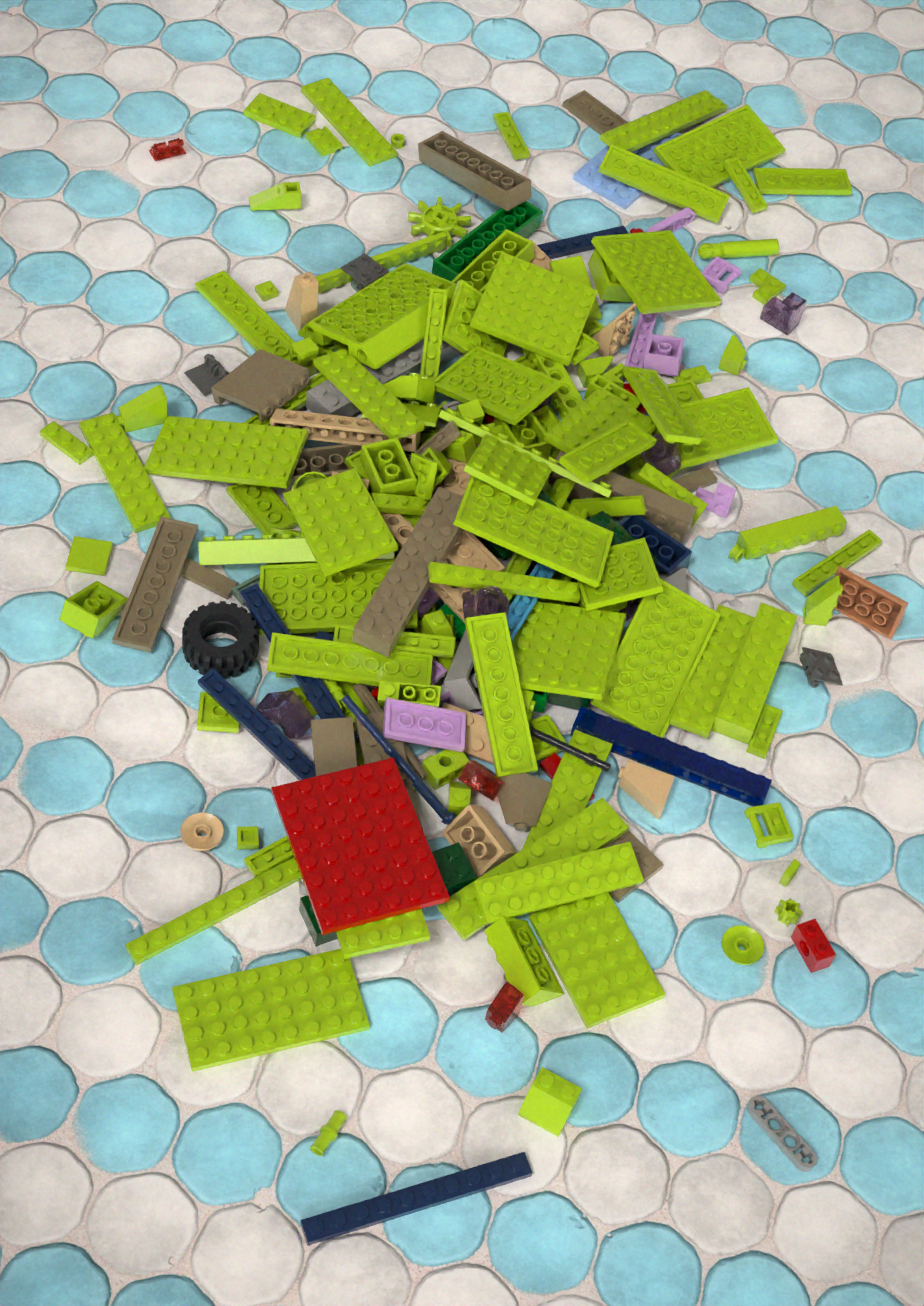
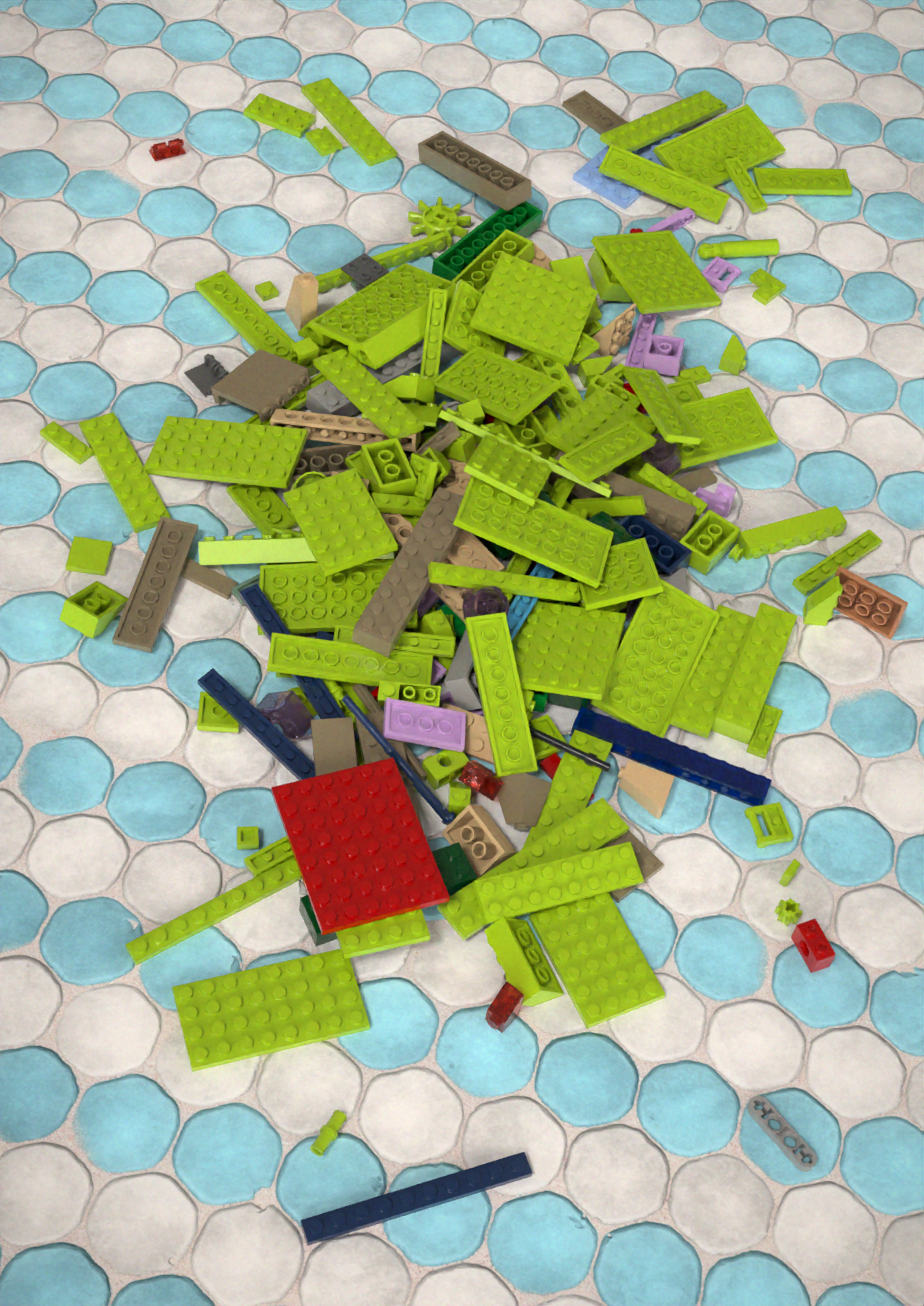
lime slope [116,384,167,433] -> none
tan dish [180,812,224,851] -> none
black tyre [182,601,259,679] -> none
lime slope [249,182,301,211] -> none
lime bush [391,133,405,149] -> none
lime plate [493,112,530,160] -> none
lime slope [518,1067,582,1137] -> none
dark blue plate [537,225,629,259] -> none
lime dish [721,925,764,965] -> none
clear purple brick [760,292,806,336] -> none
dark grey hinge [799,647,843,688] -> none
none -> lime brick [679,509,740,576]

